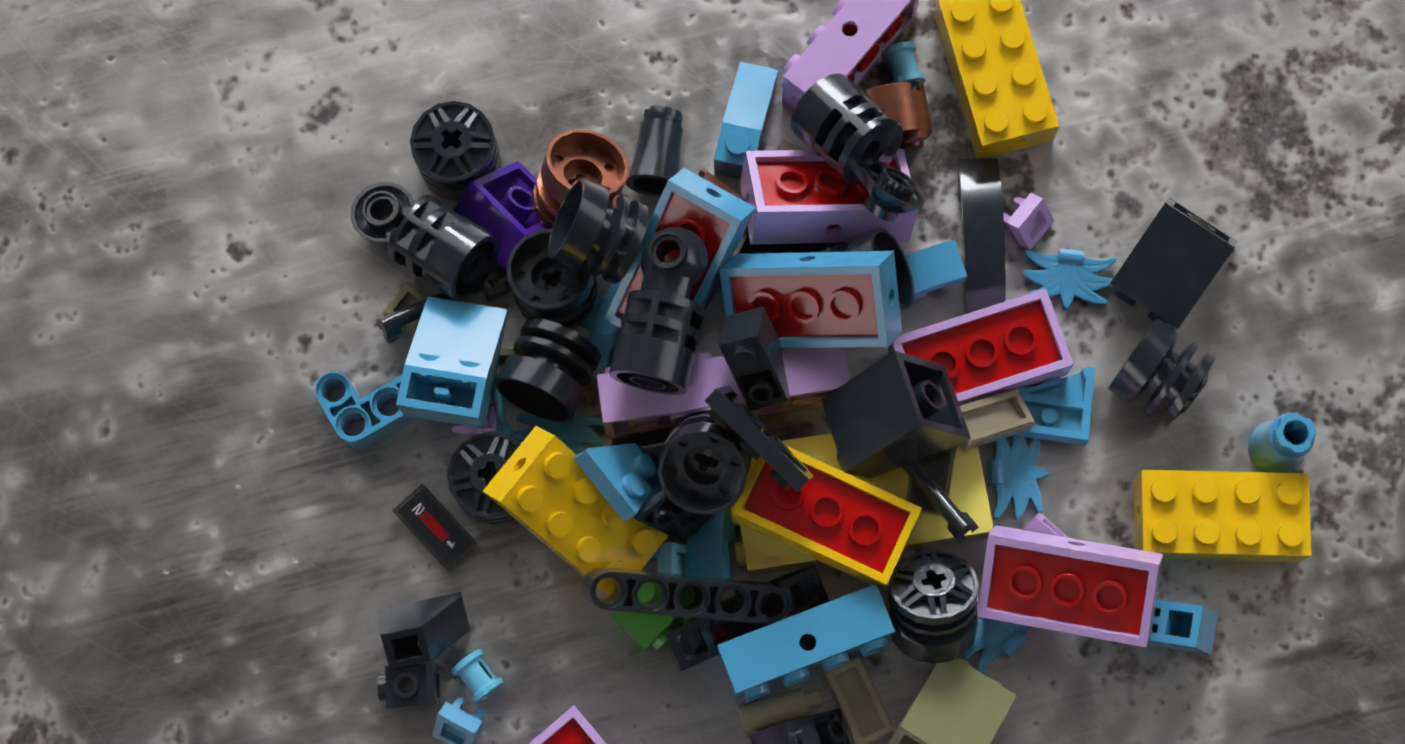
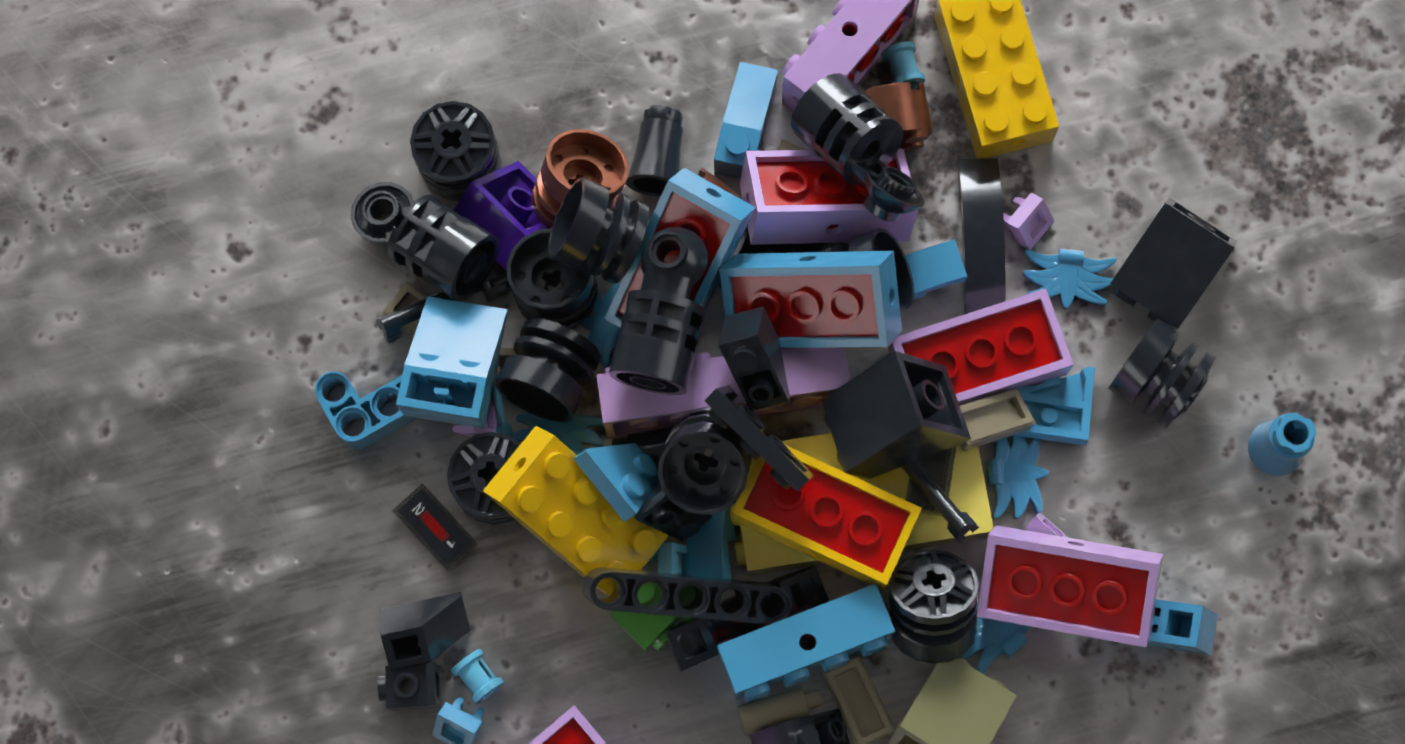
yellow brick [1133,470,1312,563] -> none

